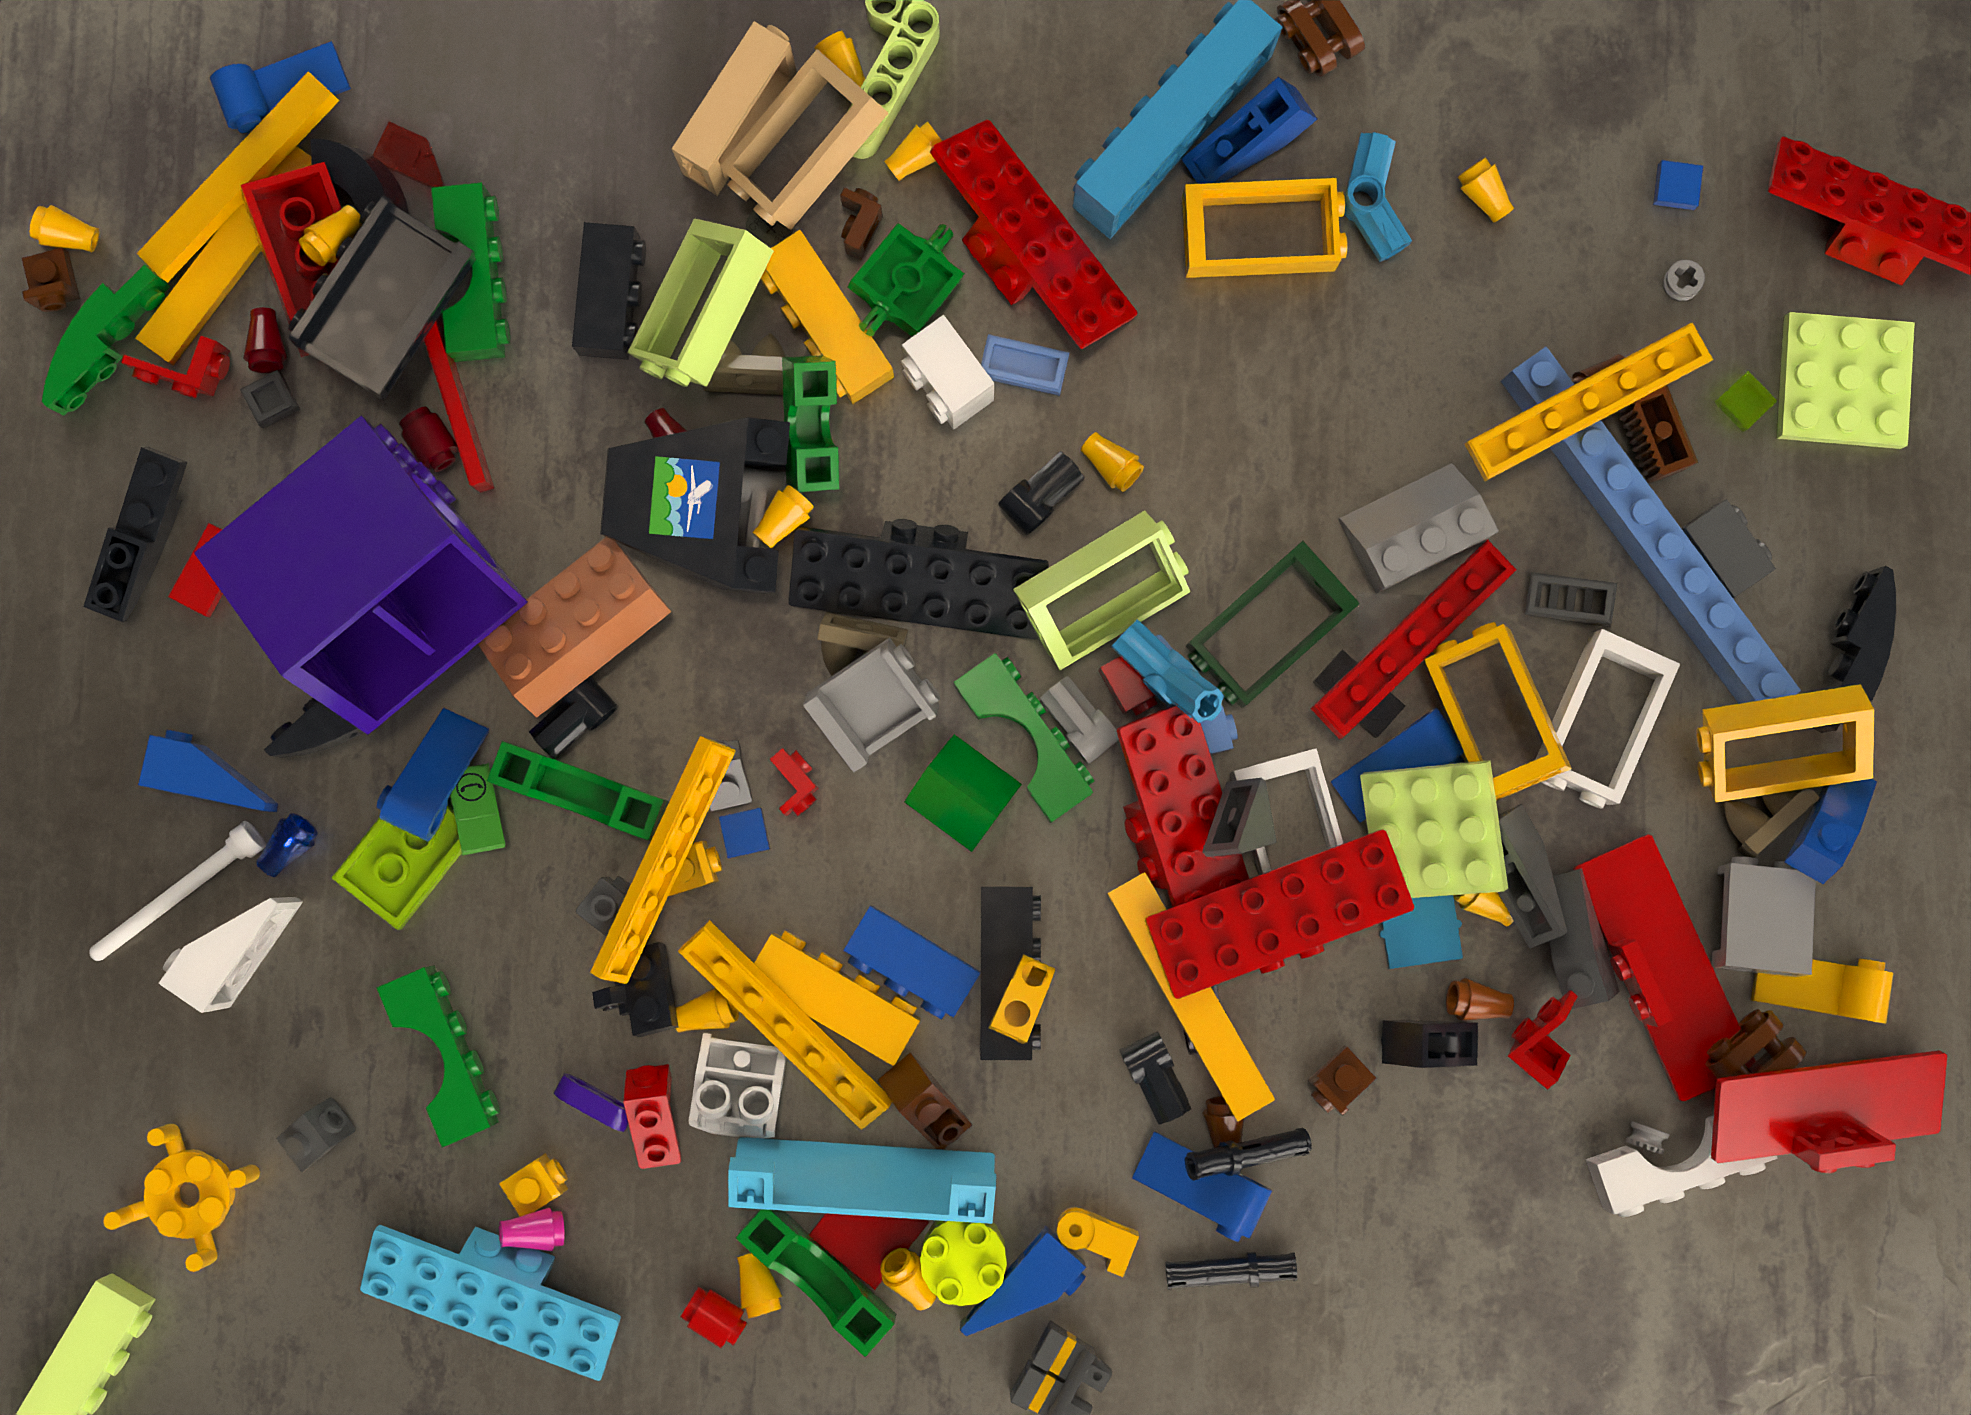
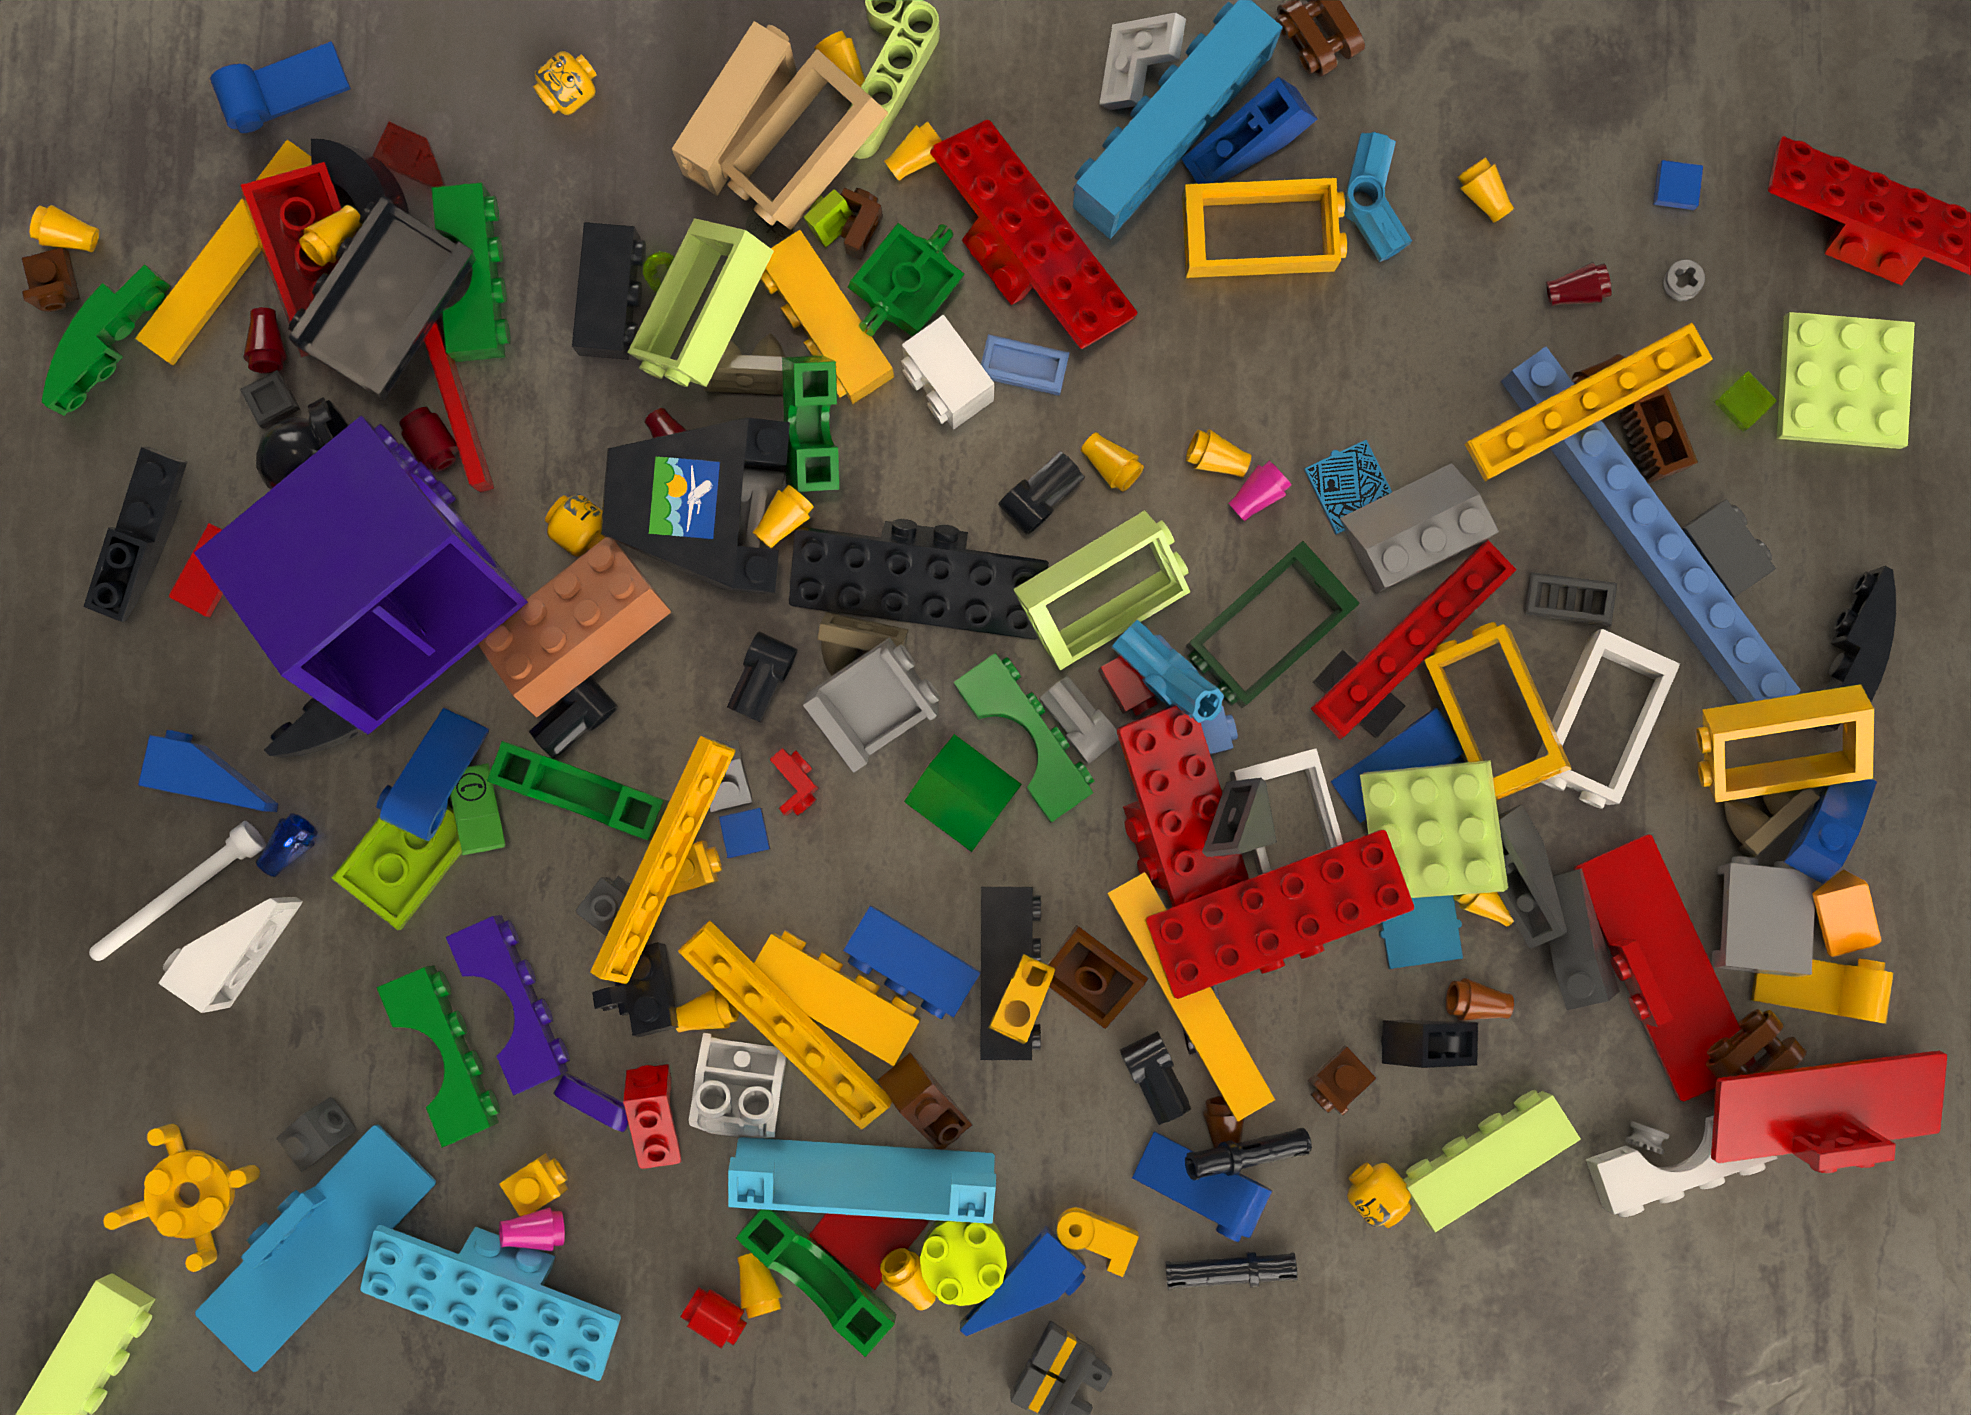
red bracket [121,335,230,399] -> none
yellow tile [137,71,340,283] -> none
red bracket [1507,990,1578,1090] -> none
none -> dark azure bracket [195,1124,436,1372]
none -> black tile [256,397,349,490]
none -> dark purple arch [446,915,570,1096]
none -> yellow head [532,51,597,115]
none -> yellow head [545,494,605,557]
none -> clear neon green bush [643,252,675,292]
none -> black piece [727,632,798,723]
none -> lime tile [803,189,853,248]
none -> reddish brown slope [1047,925,1149,1029]
none -> white plate [1099,13,1186,110]
none -> yellow cone [1186,429,1252,478]
none -> dark pink cone [1228,460,1292,522]
none -> dark azure piece [1304,440,1392,535]
none -> yellow head [1347,1162,1412,1228]
none -> yellowish green brick [1403,1090,1581,1232]
none -> dark red cone [1546,262,1612,306]
none -> light orange slope [1812,869,1881,957]

